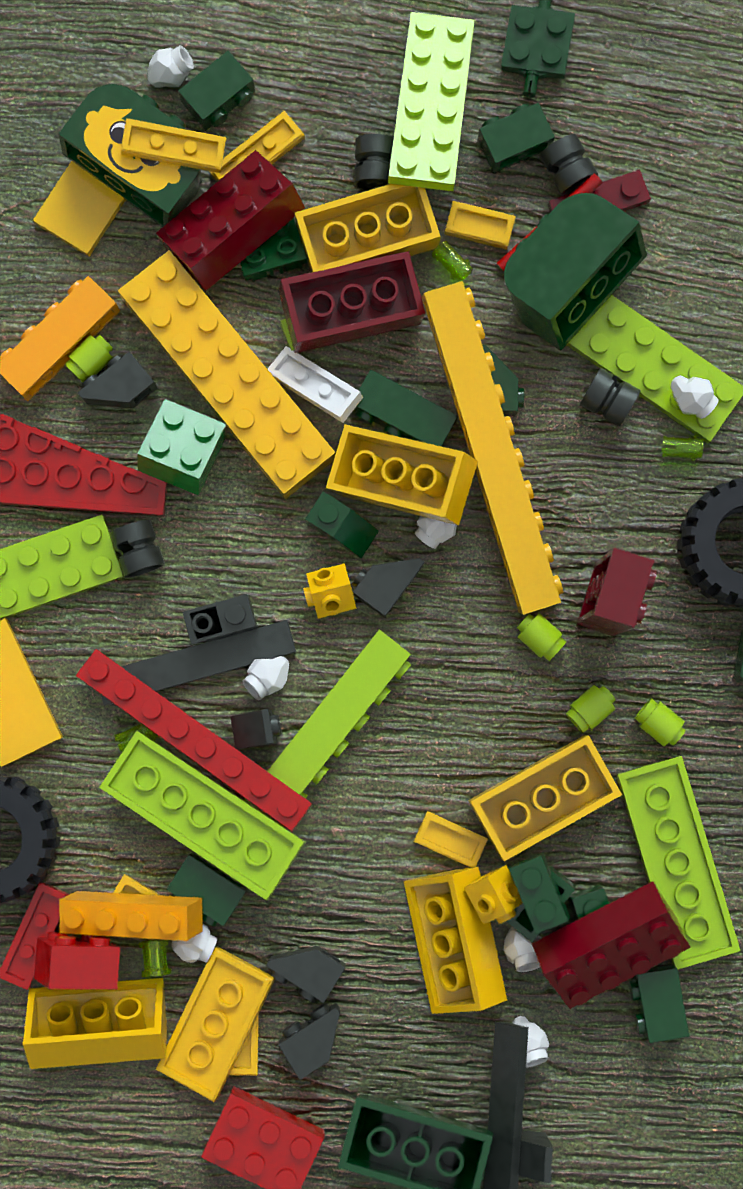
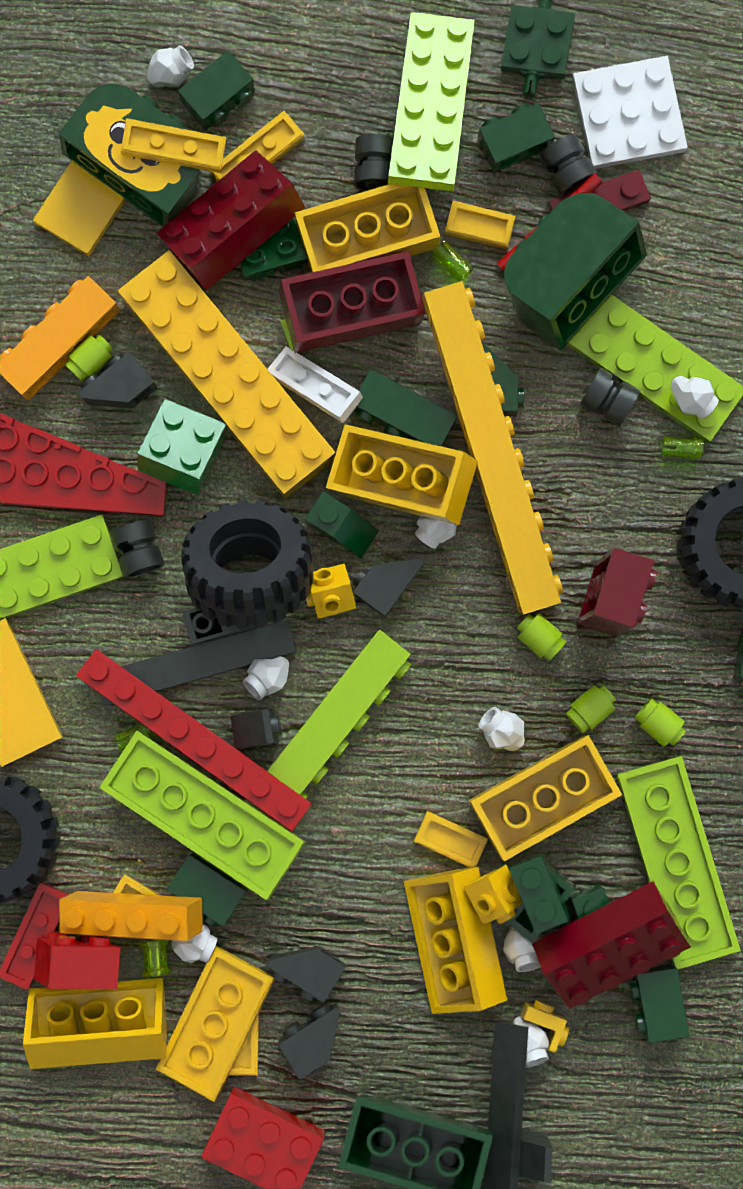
none -> black tyre [181,500,313,629]
none -> white rock [479,707,525,751]
none -> yellow bracket [521,1000,569,1053]
none -> white plate [572,56,688,169]

